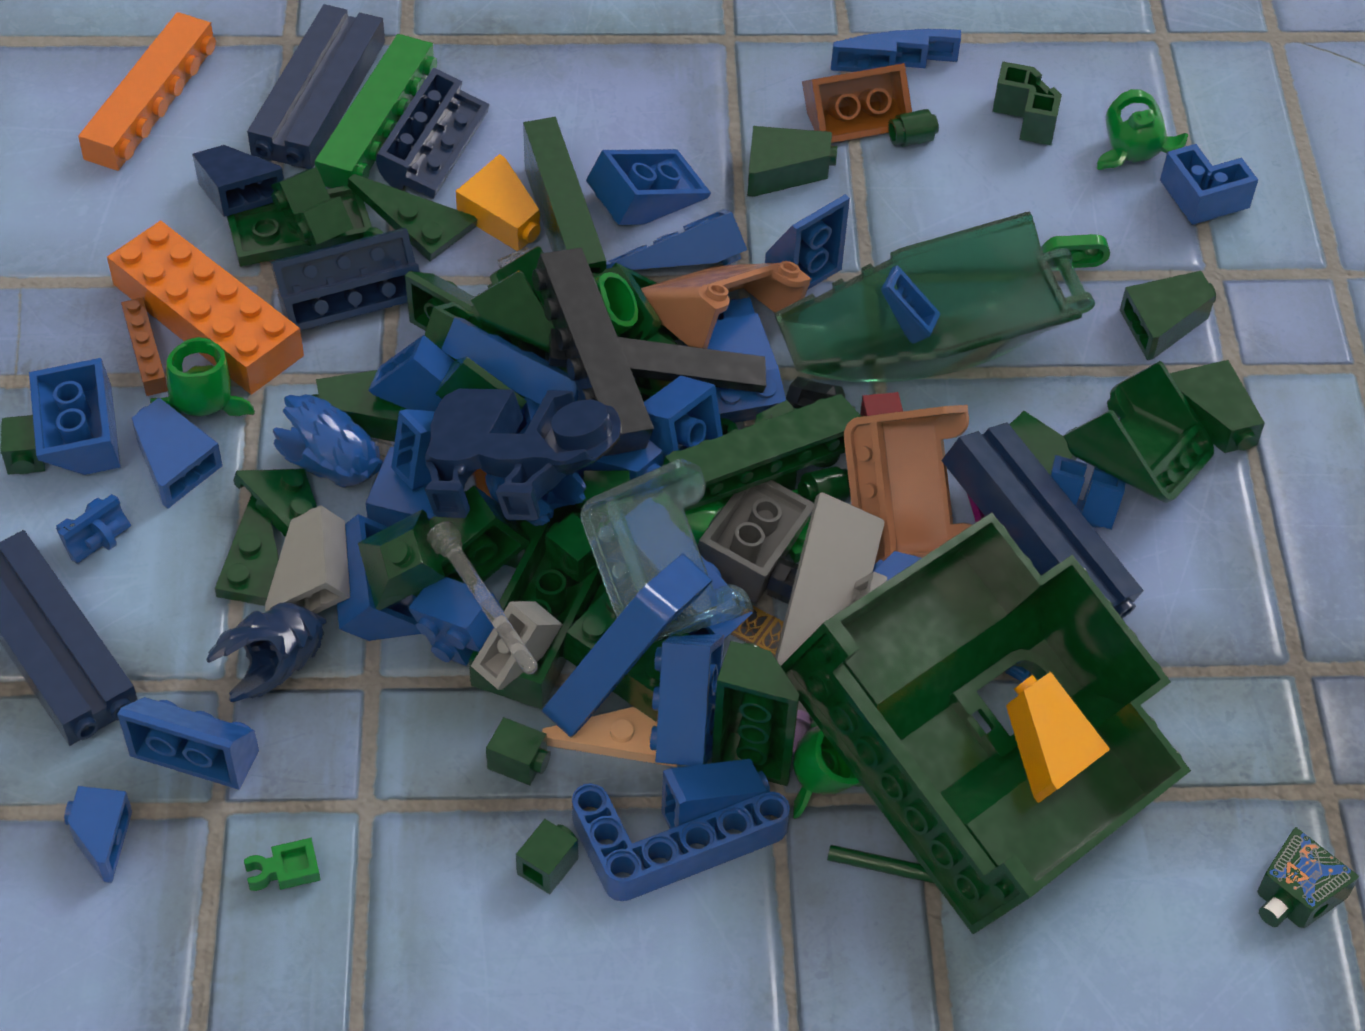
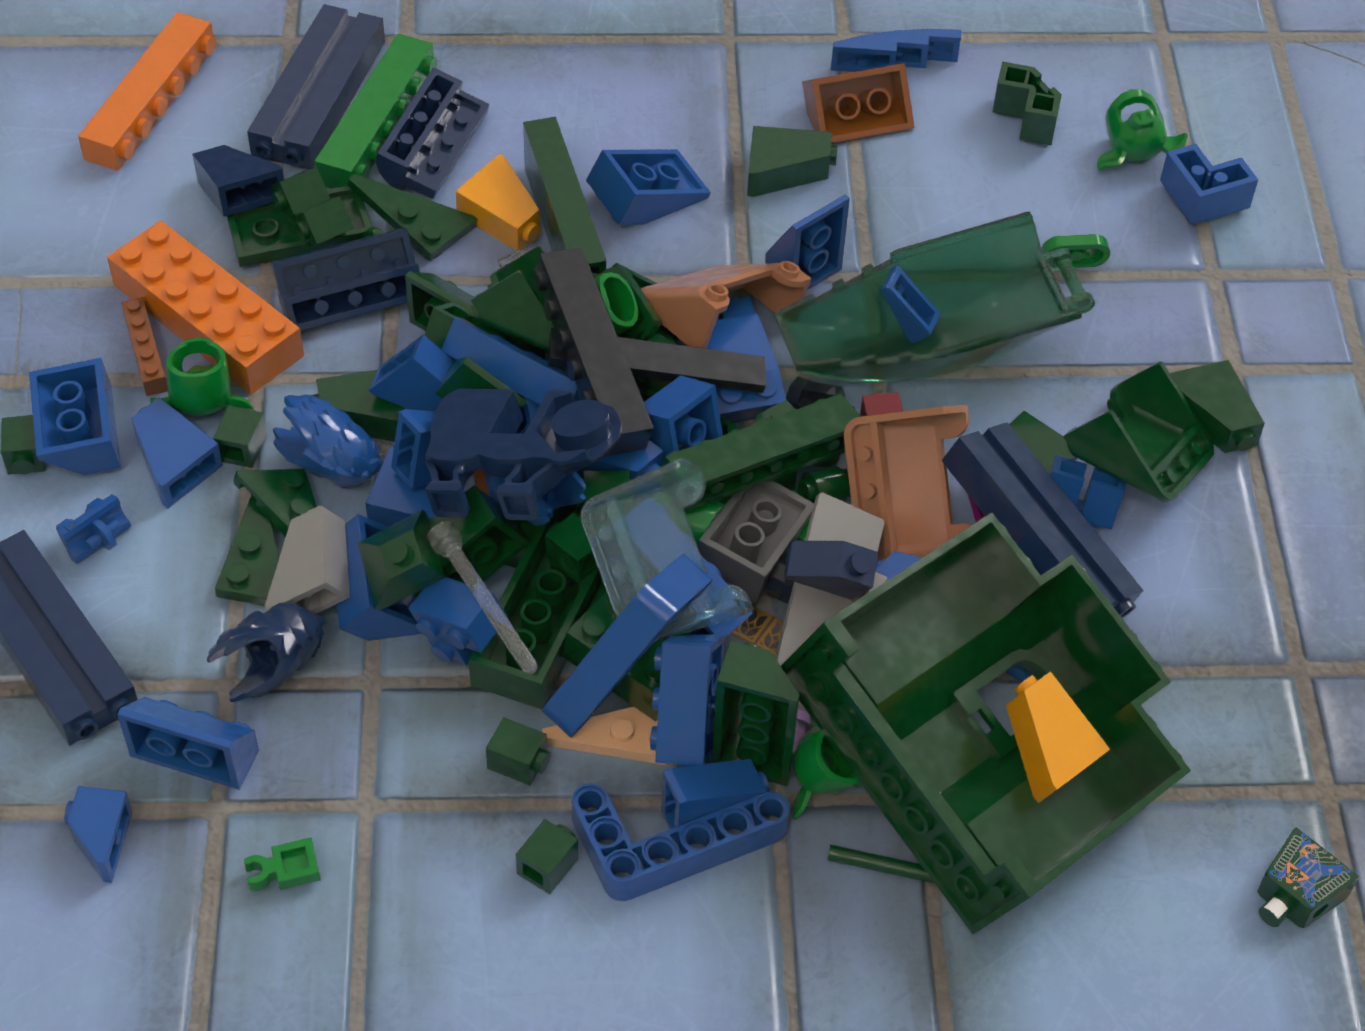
light grey slope [471,601,563,690] -> none
blue wedge [606,209,747,270] -> none
dark green brick [888,109,939,147] -> none
dark green slope [1120,271,1216,360] -> none
none -> dark green brick [213,405,267,468]
none -> dark blue slope [783,541,878,600]

